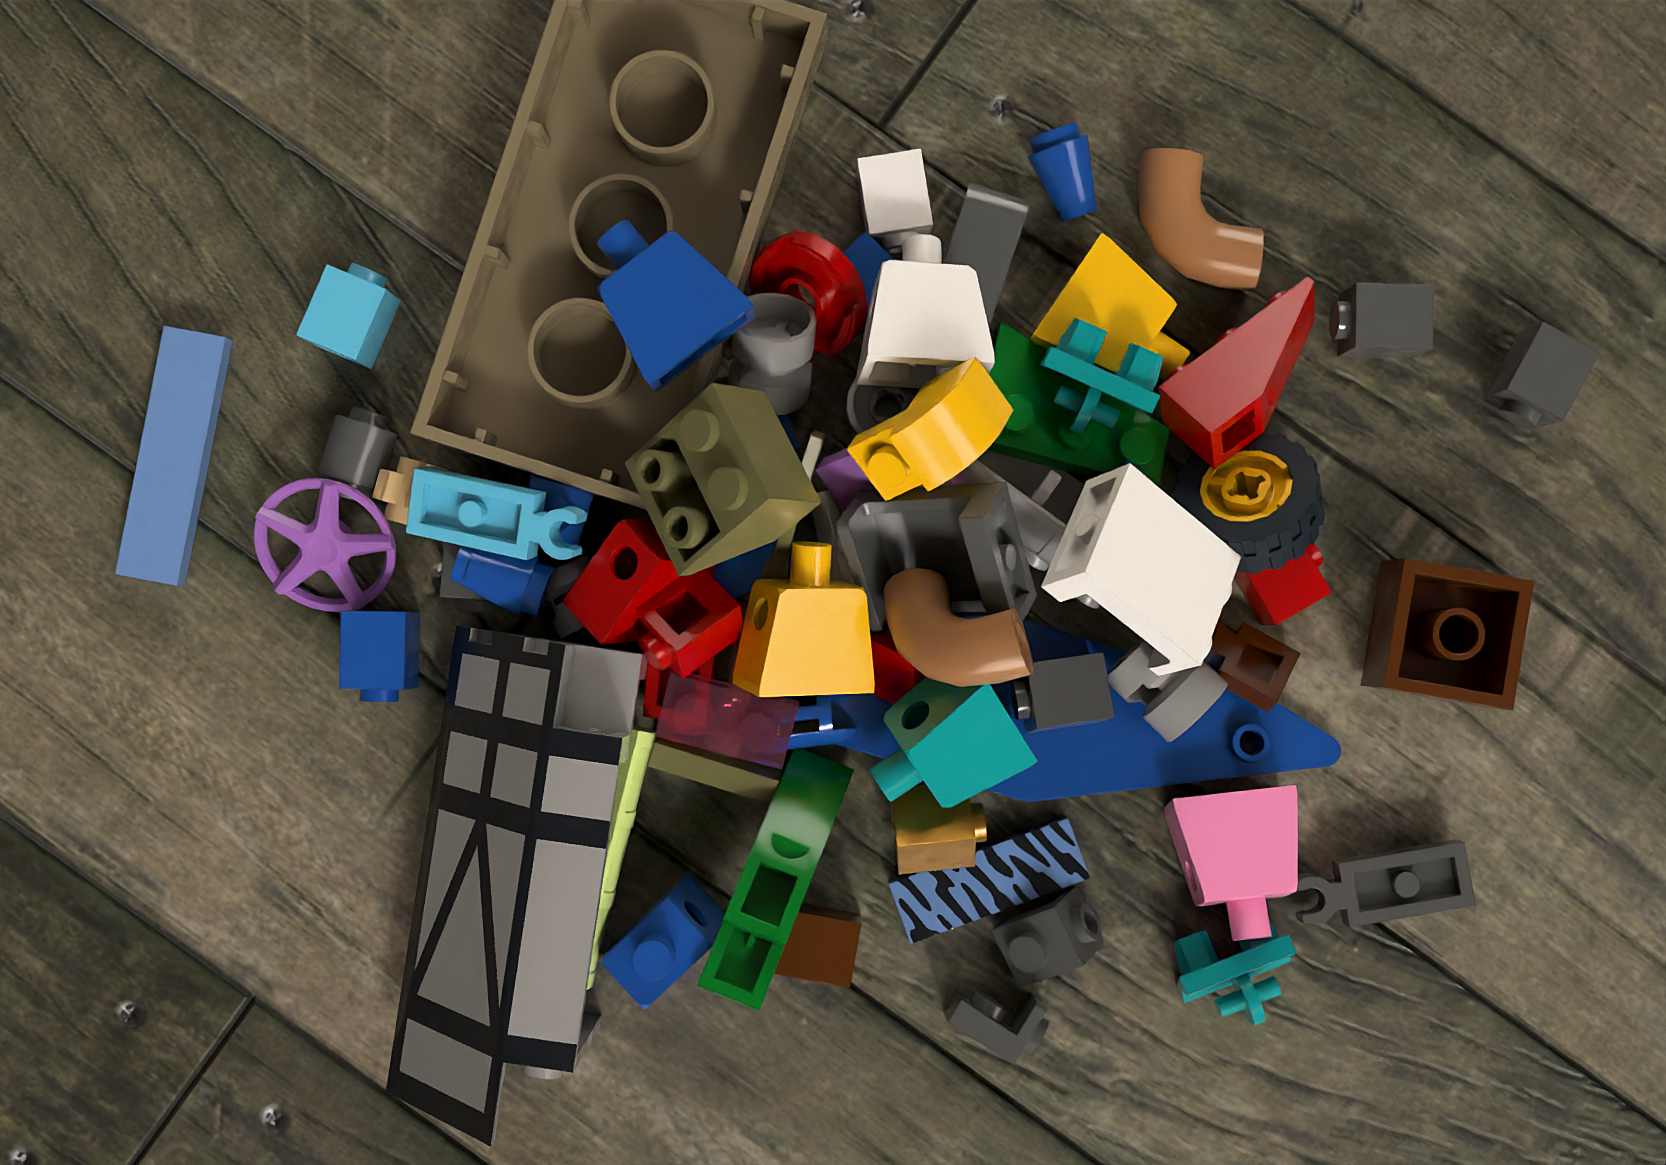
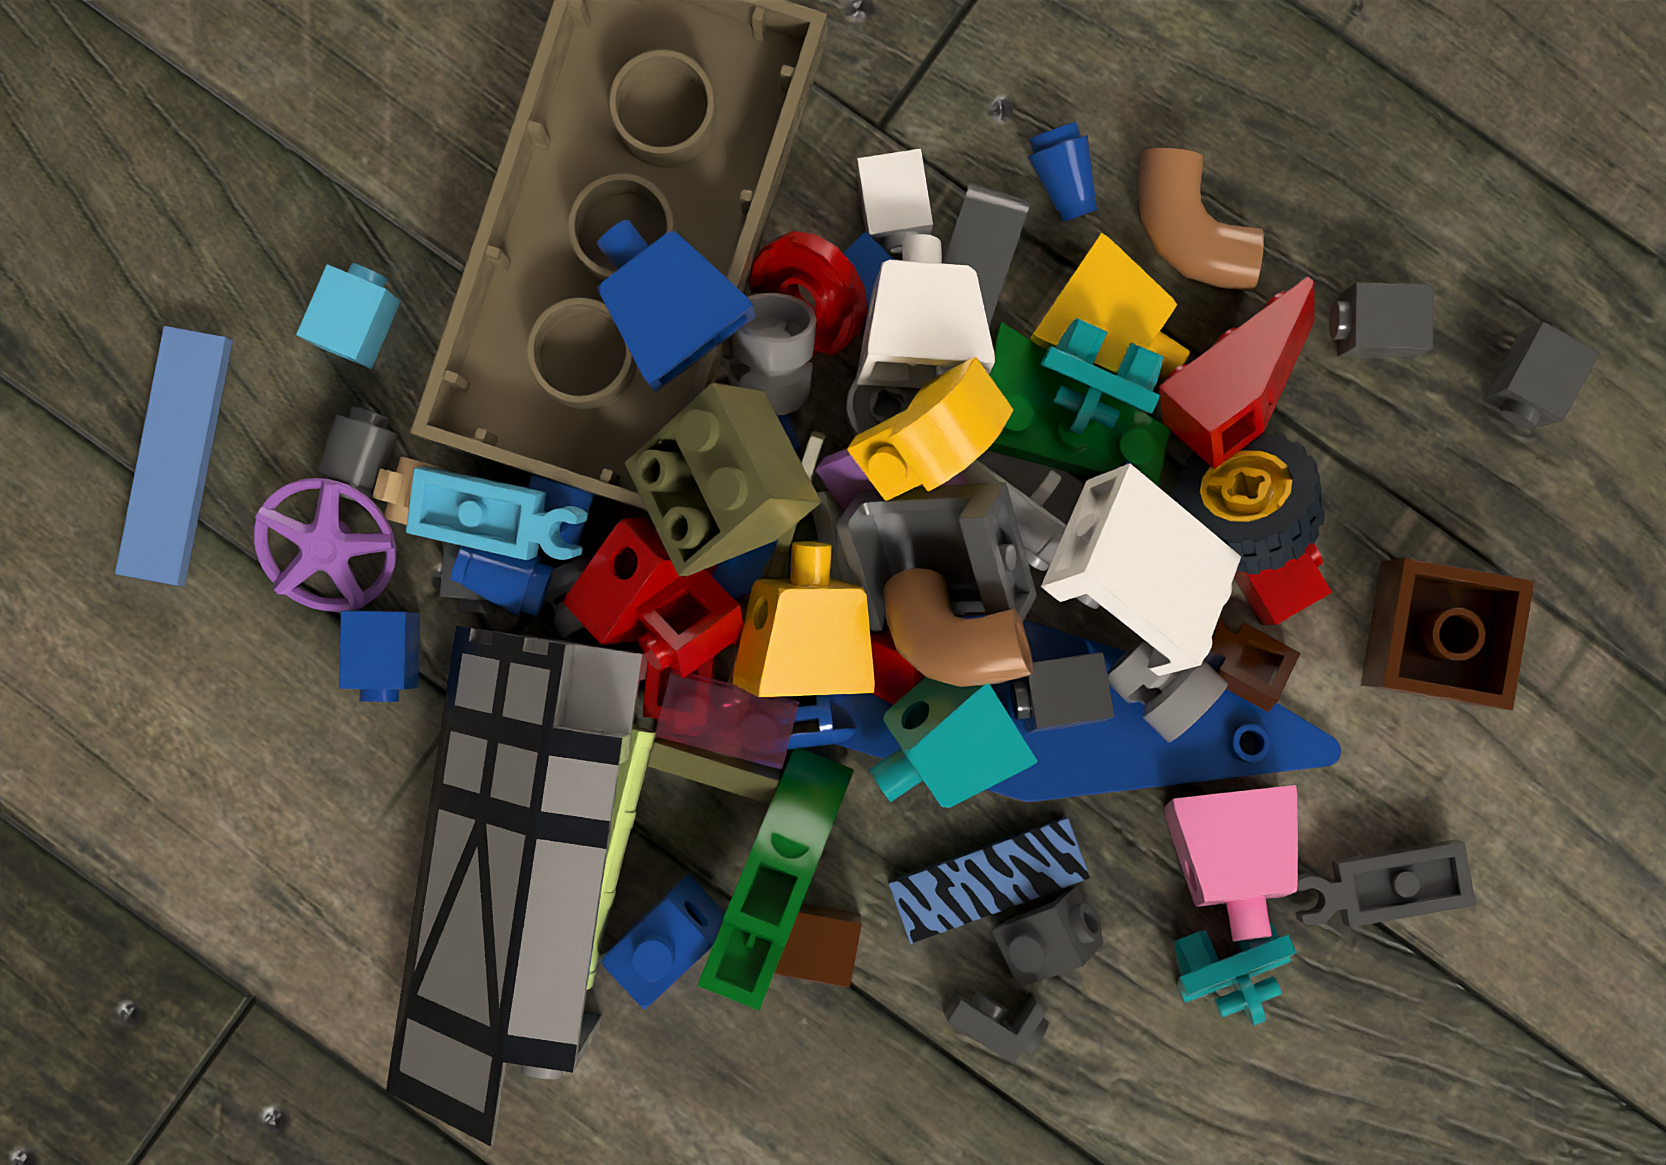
pearl gold brick [891,784,987,875] -> none

